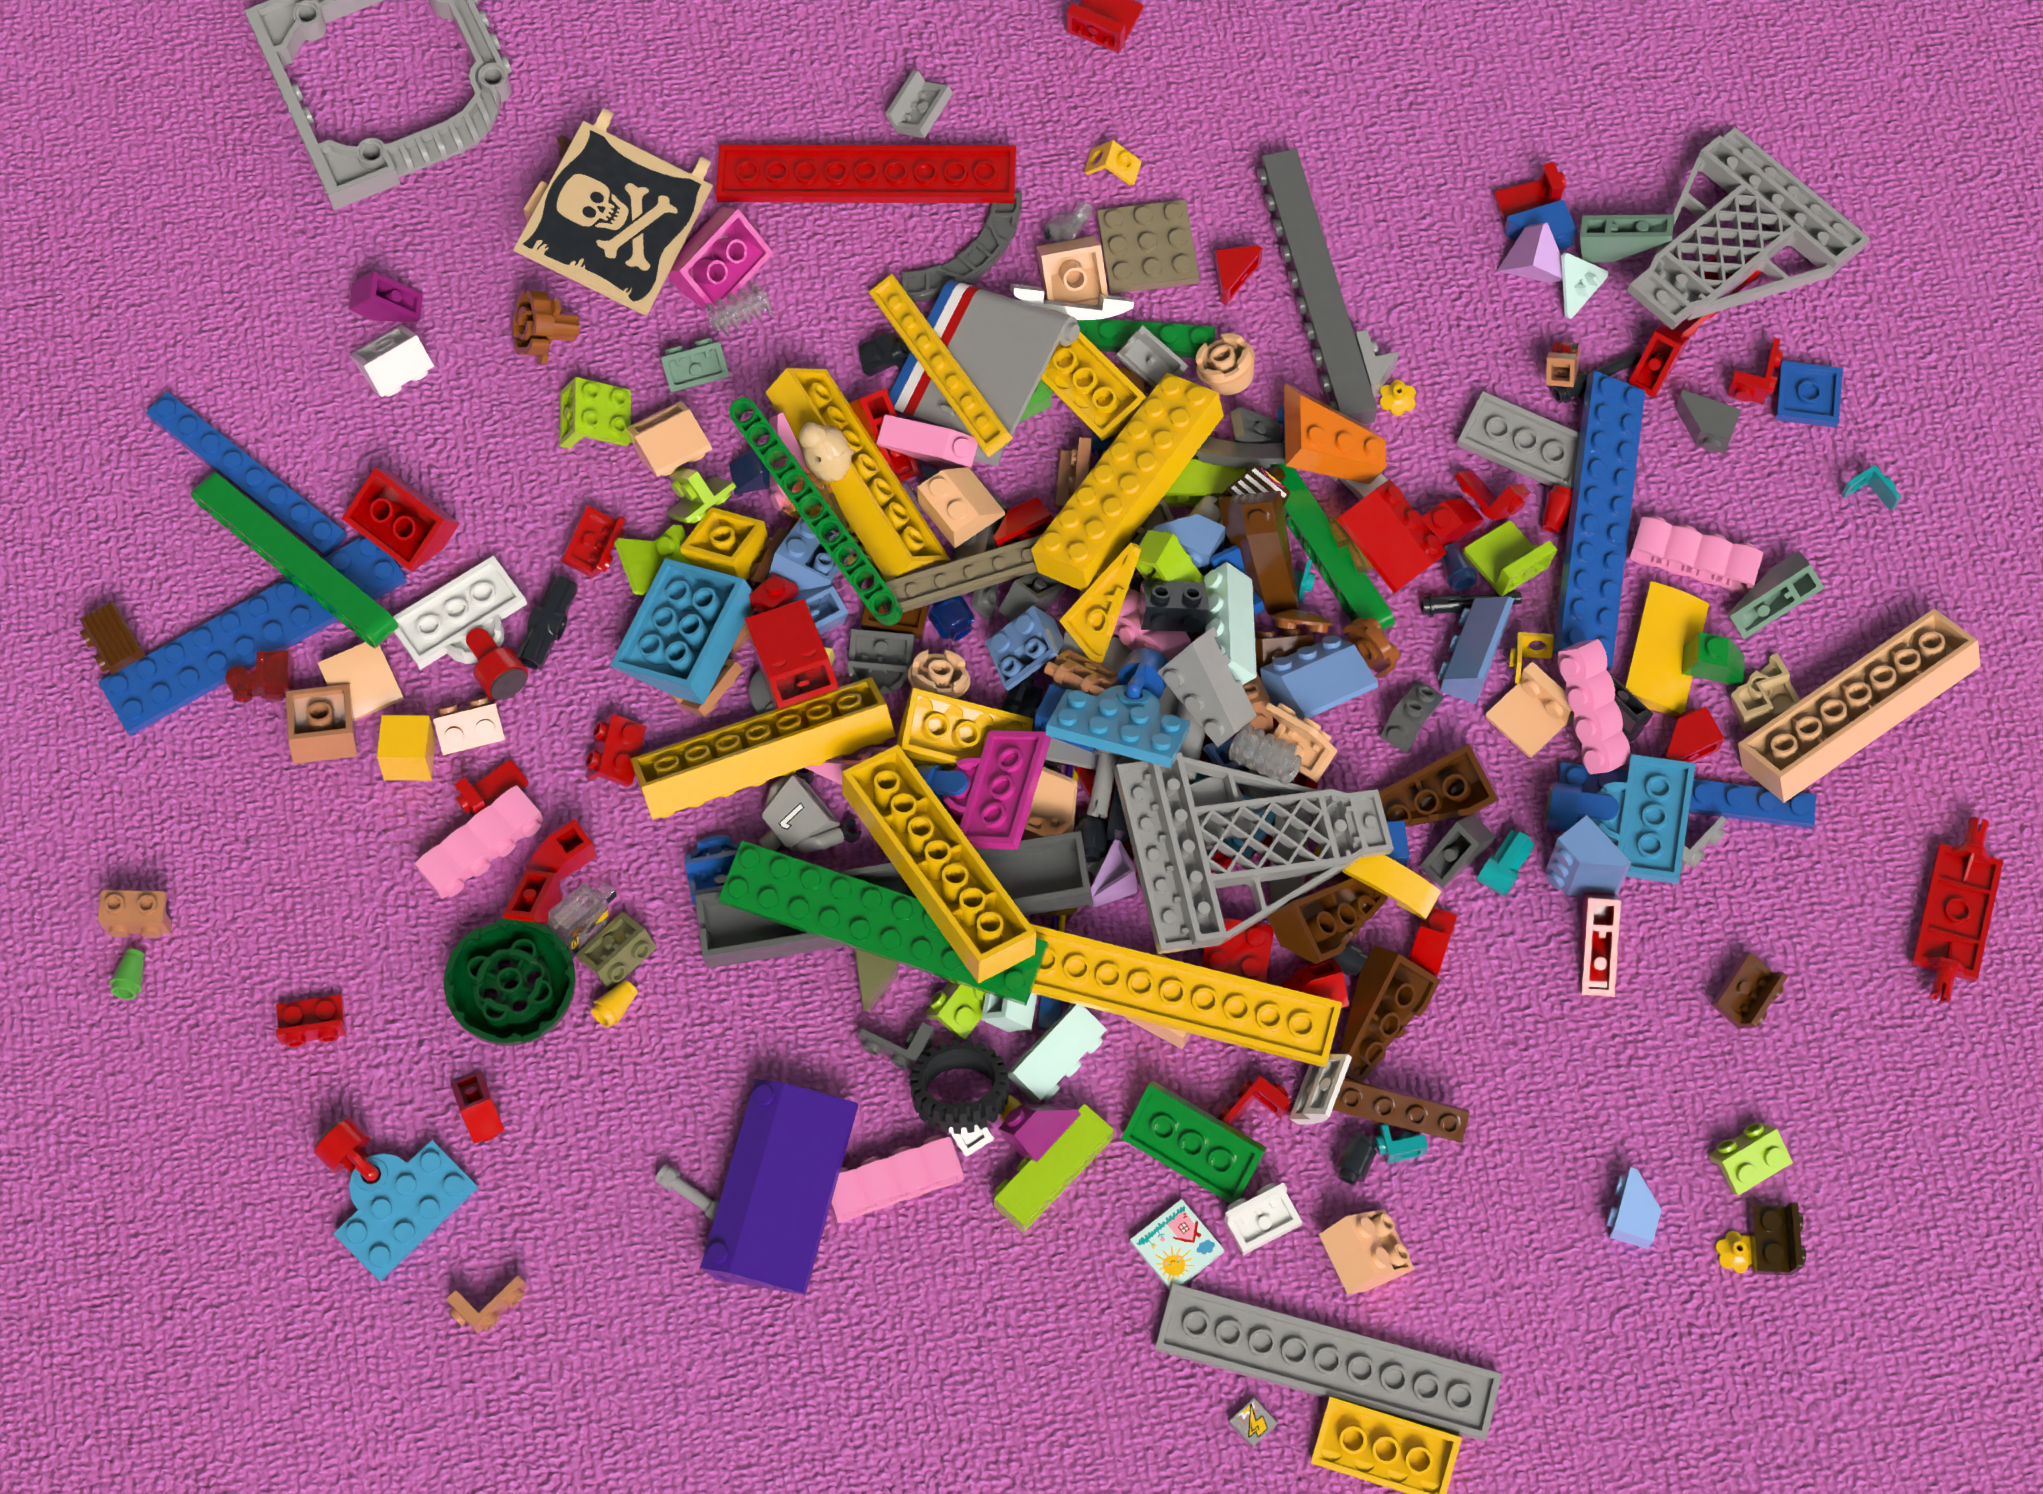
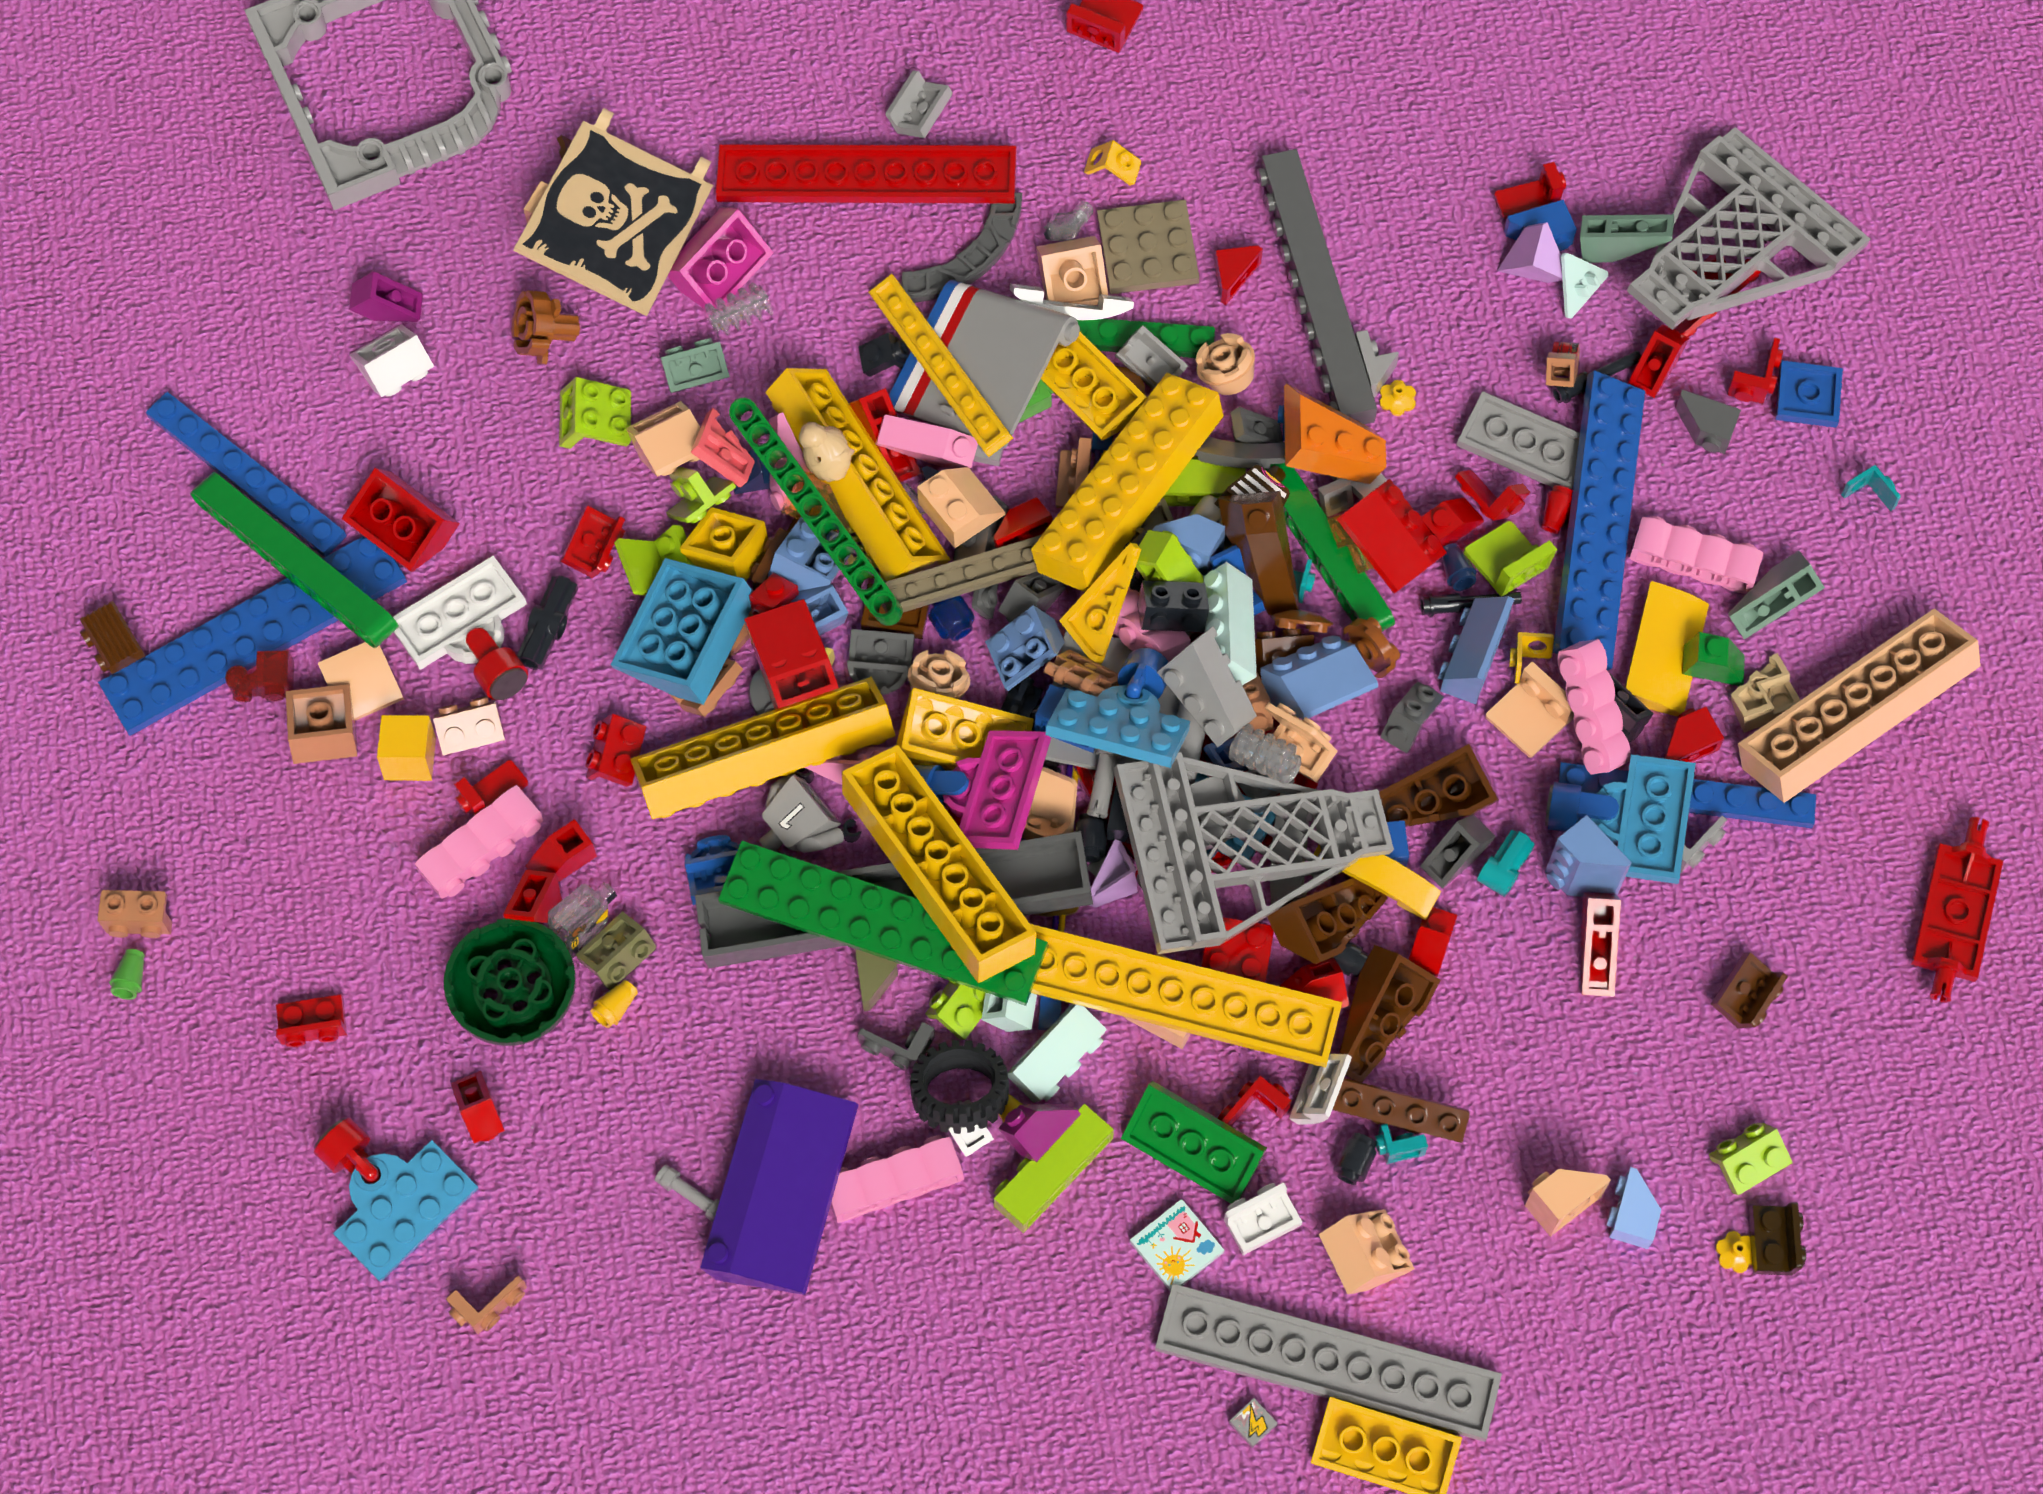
none -> coral wing [691,408,755,488]
none -> light grey plate [1318,478,1354,517]
none -> light nougat slope [1525,1169,1611,1237]

